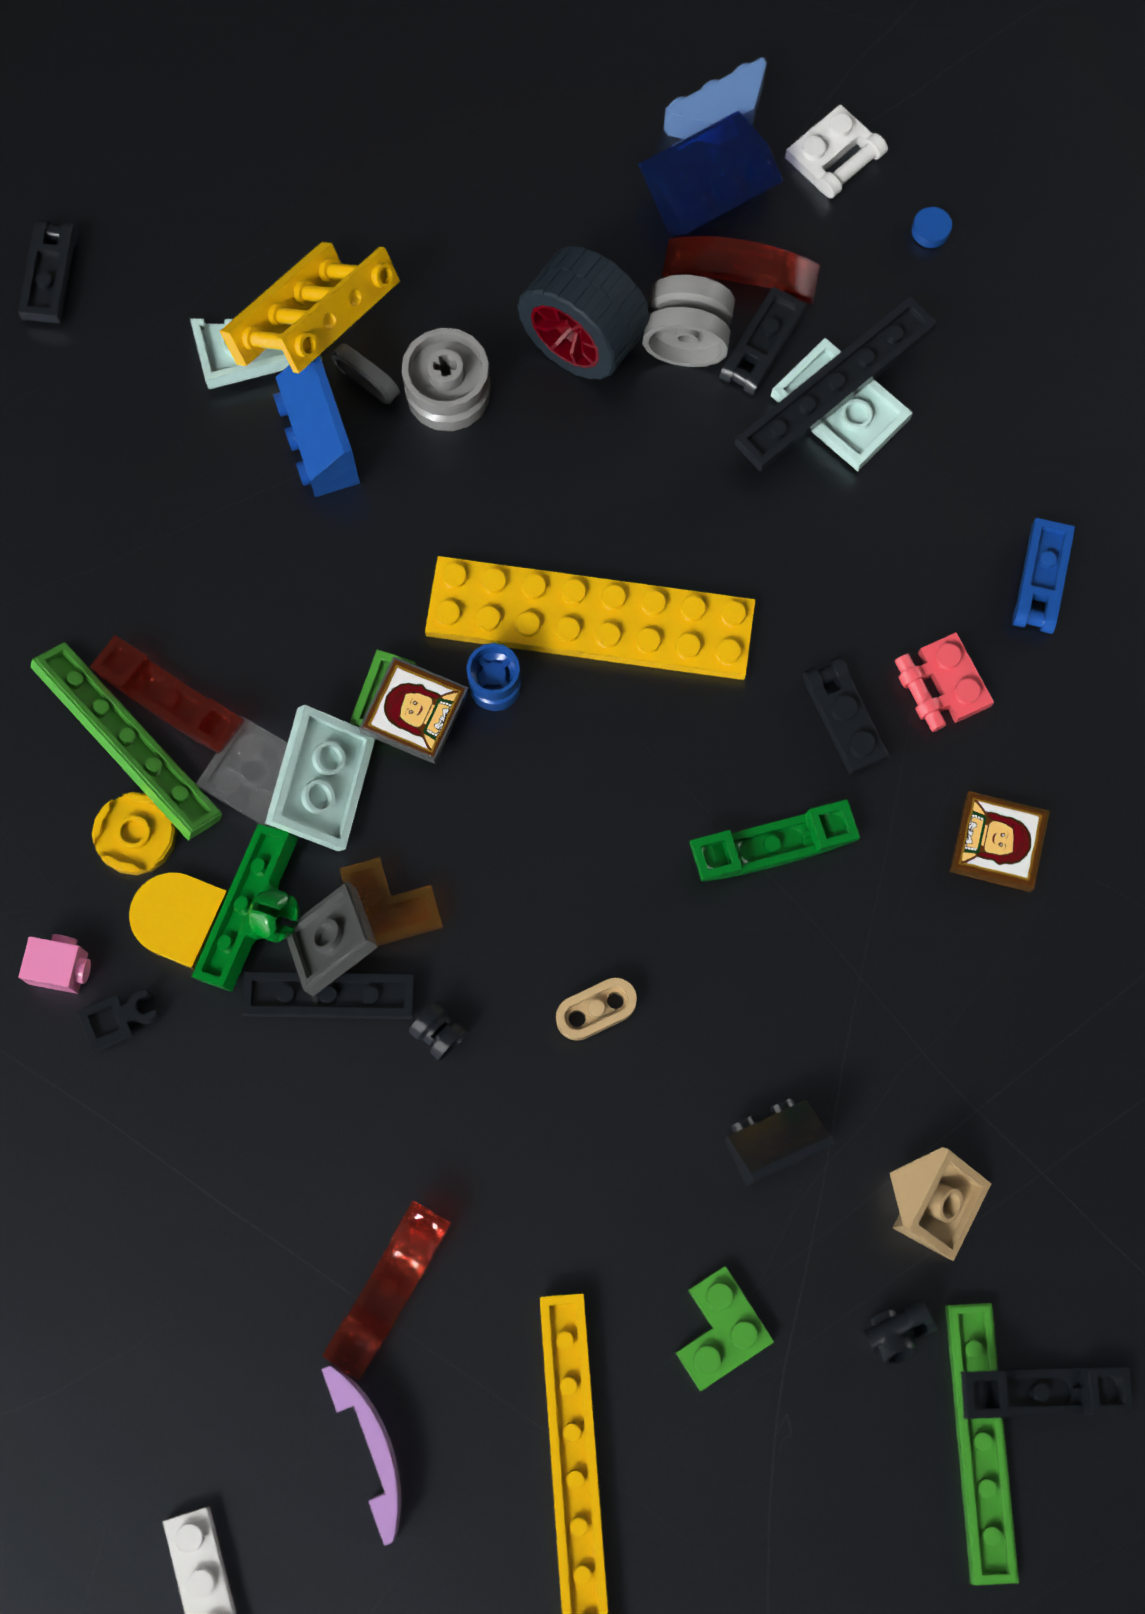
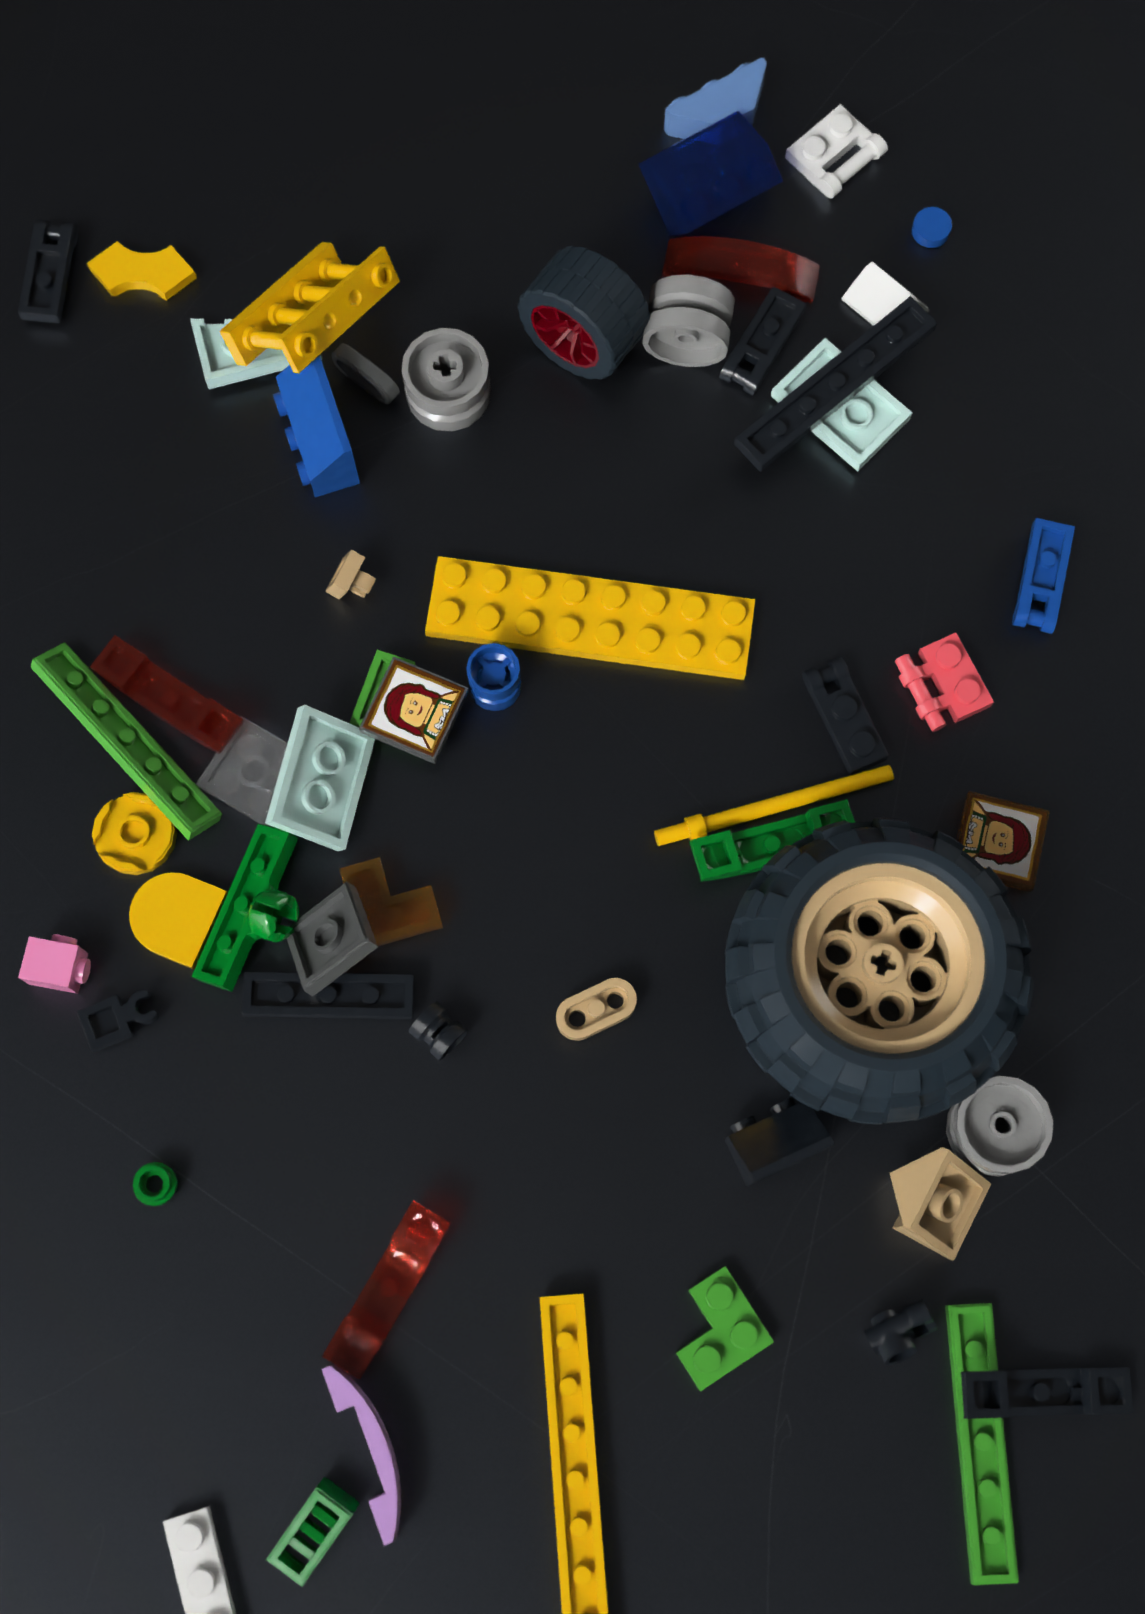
none -> yellow tile [87,241,197,301]
none -> green plate [133,1162,177,1206]
none -> green slope [266,1477,359,1587]
none -> tan tile [325,549,376,599]
none -> yellow bar [654,765,894,846]
none -> black wheel [725,817,1034,1125]
none -> white slope [842,262,929,326]
none -> light grey wheel [946,1076,1053,1177]

